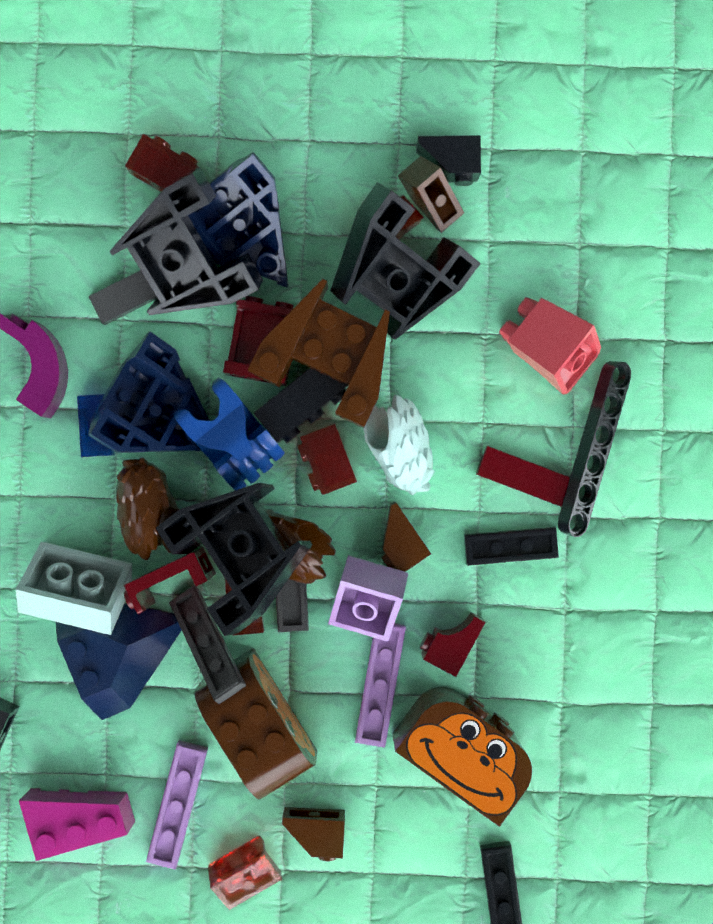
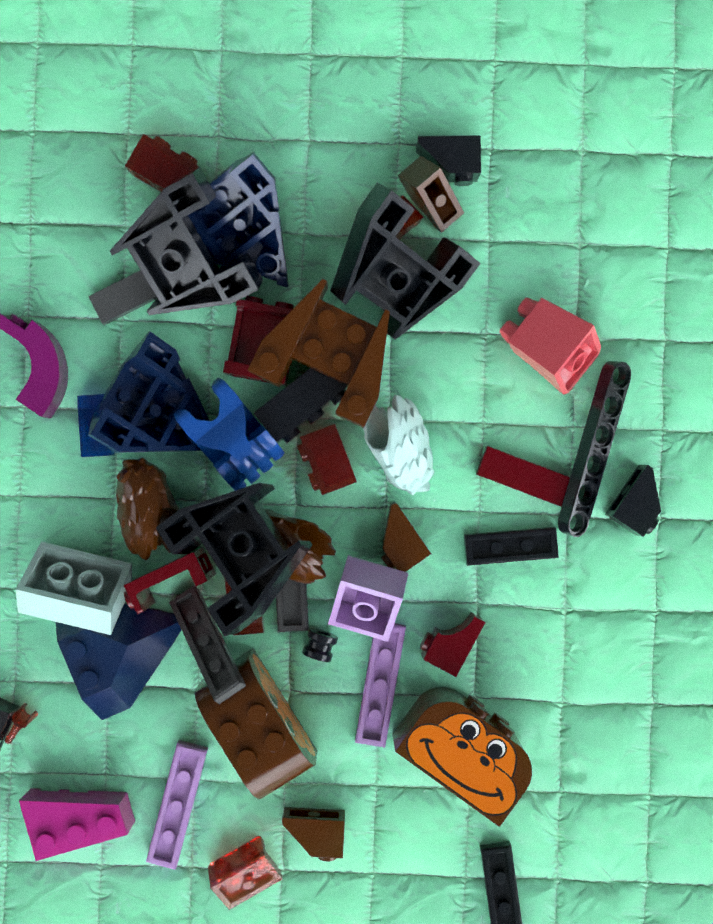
none -> clear red hand [4,703,38,744]
none -> black wheel [302,628,338,662]
none -> black slope [605,465,661,537]

